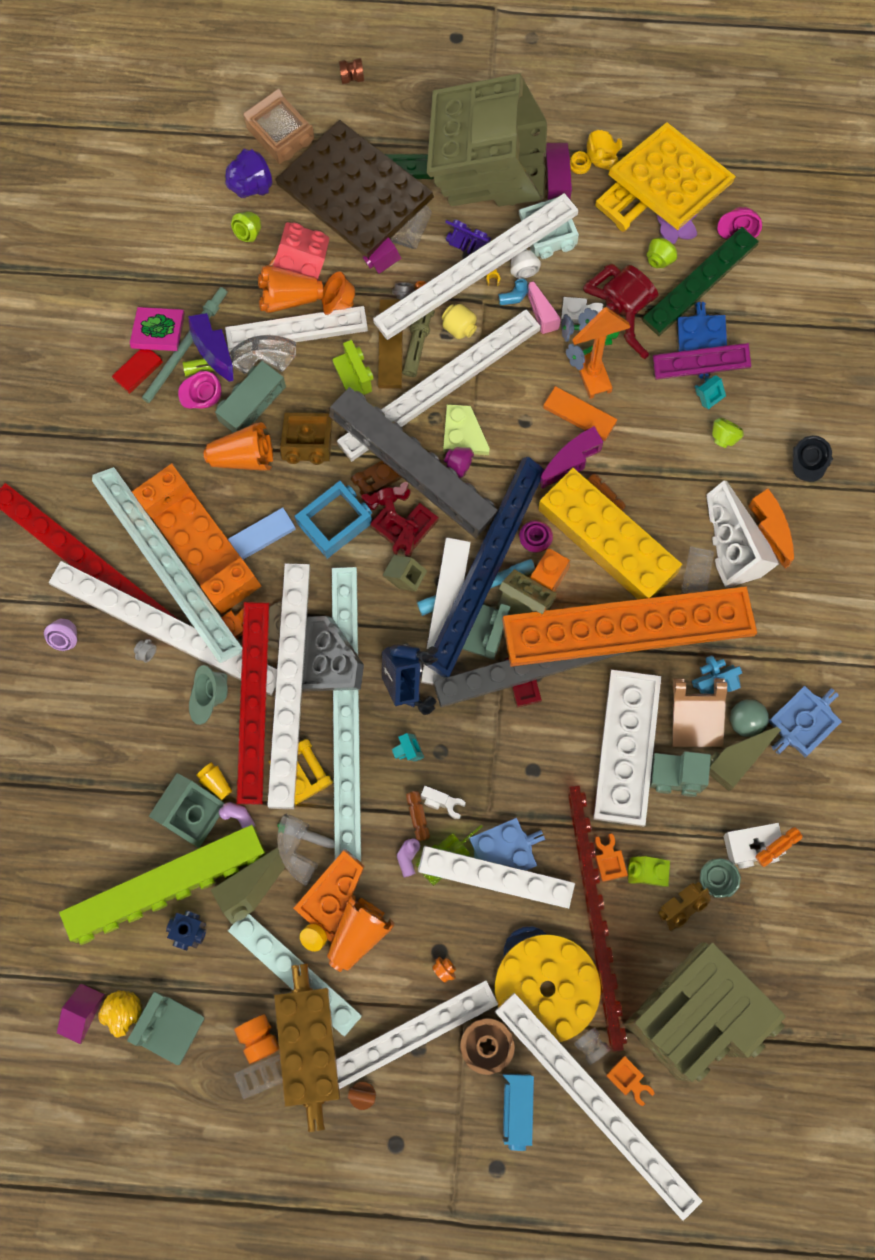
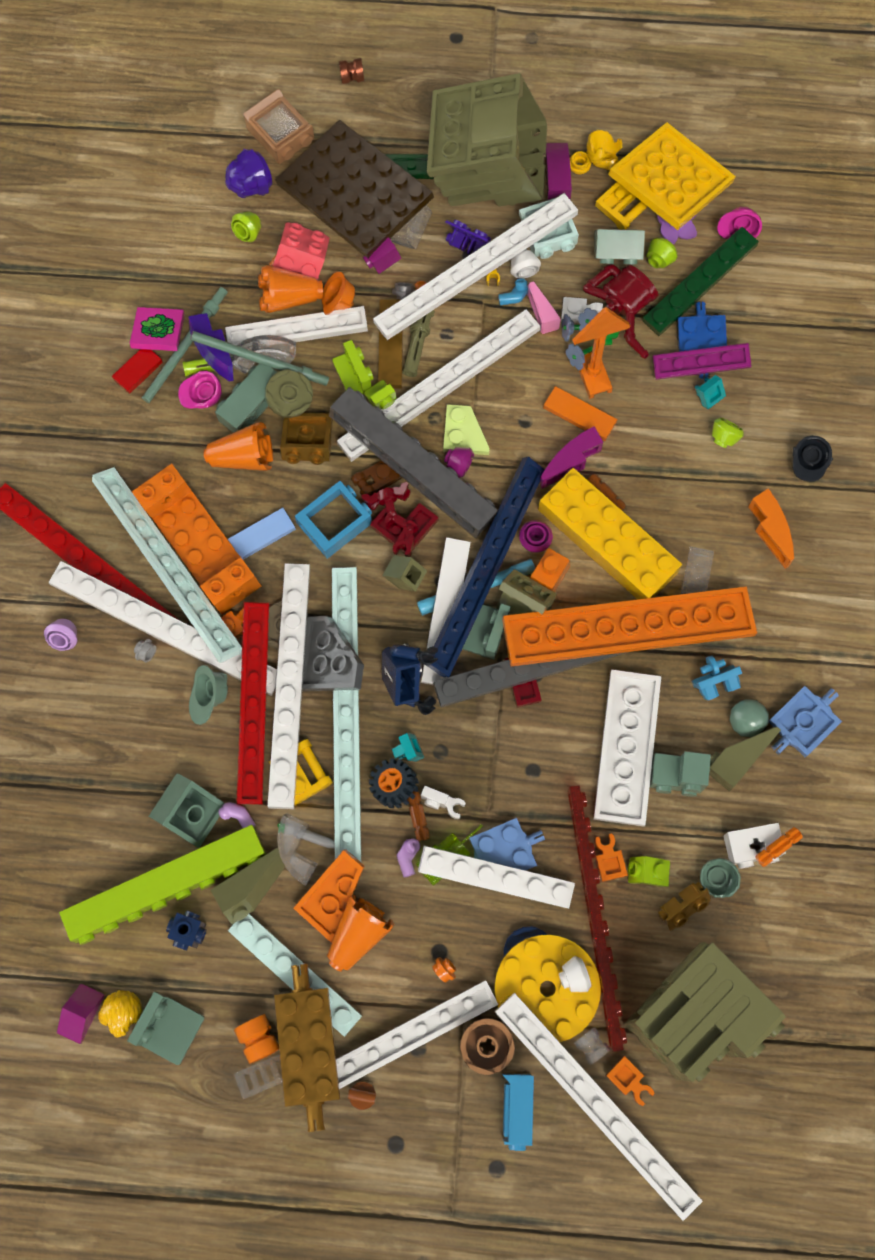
yellow cone [196,762,233,801] -> none
yellow tile [300,924,327,952] -> none
light yellow head [442,304,477,339] -> none
flag [672,678,727,747] -> none
white wedge [707,480,779,588] -> none
none -> sand green bar [190,331,329,386]
none -> olive tile [265,369,313,418]
none -> lime bracket [365,380,397,410]
none -> black wheel [369,758,419,809]
none -> white cone [559,956,591,992]
none -> slope [594,229,645,264]

